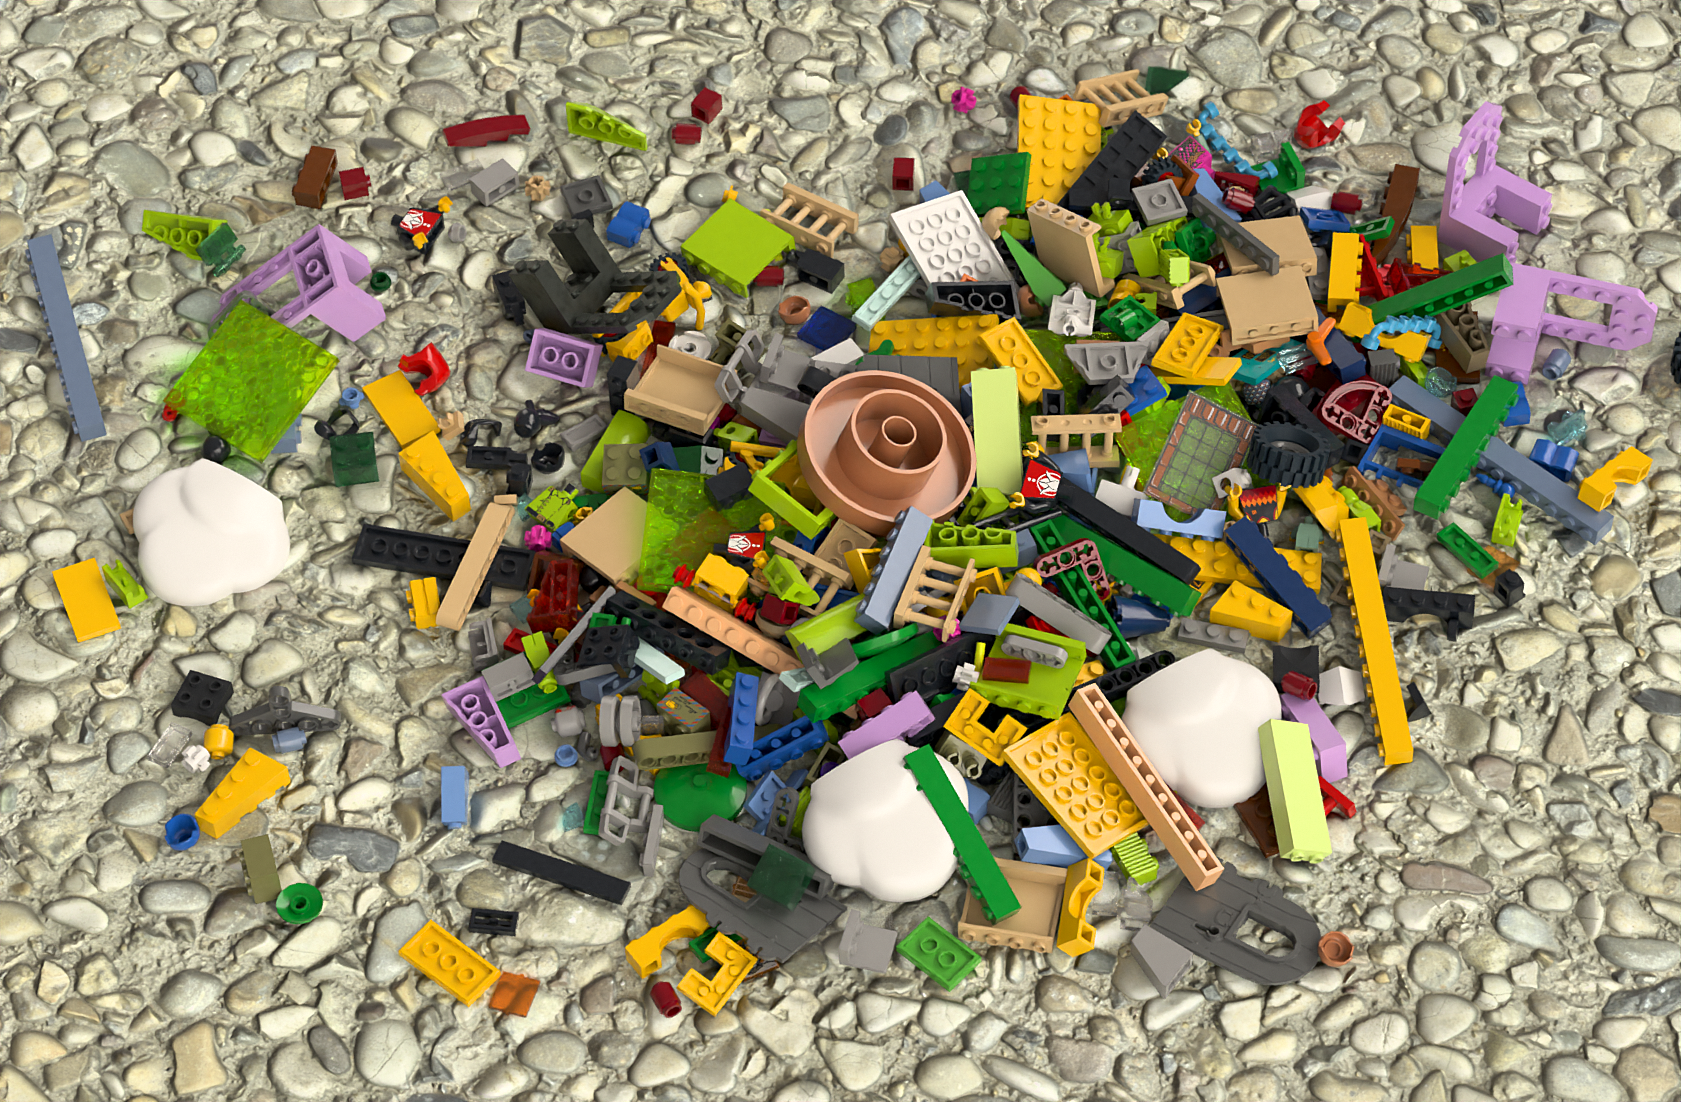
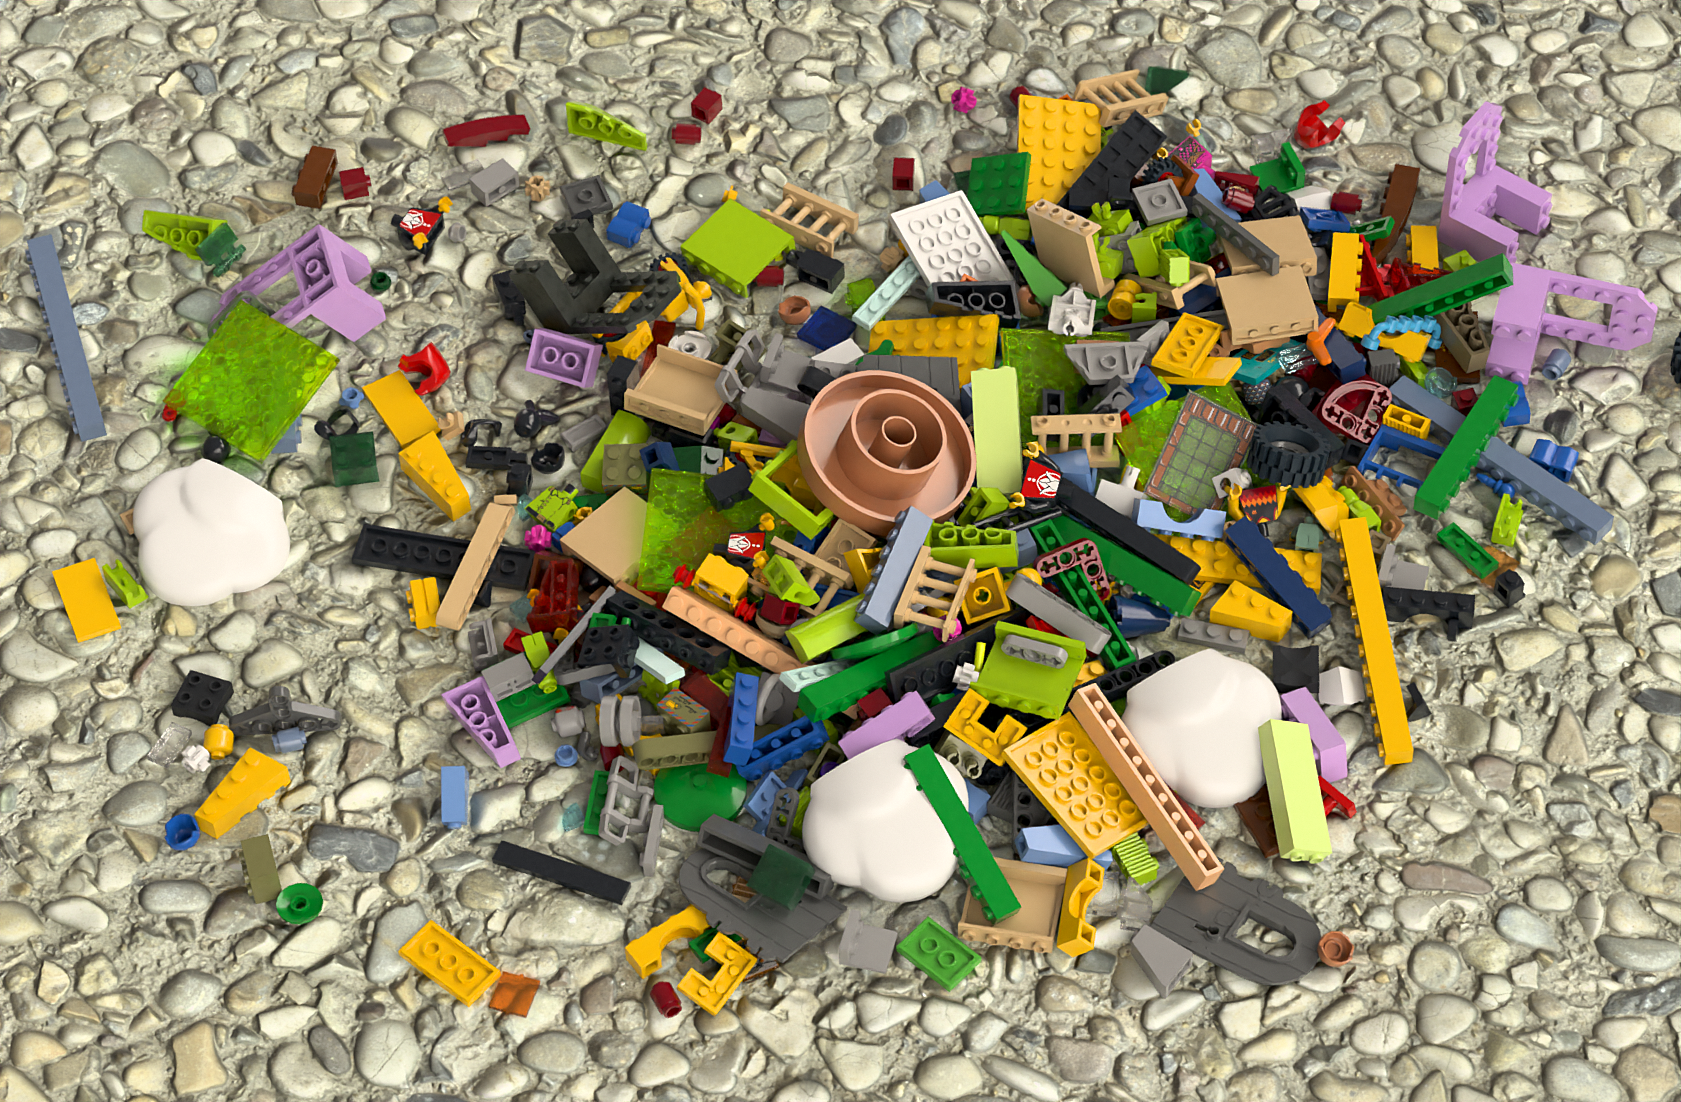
black tile [468,908,519,937] -> none
dark grey bracket [796,638,859,689] -> none
sand blue tile [959,593,1020,635] -> none
yellow tile [977,317,1063,407] -> none
tan hair [982,207,1010,240] -> none
clear red tile [982,657,1032,684] -> none
green plate [1100,295,1161,342] -> none
dark azure bar [1198,101,1278,180] -> none
dark red brick [1281,671,1317,700] -> none
reddish brown plate [1395,458,1436,477] -> none
clear light blue hips [1547,408,1588,446] -> none
yellow arch [1577,446,1653,512] -> none

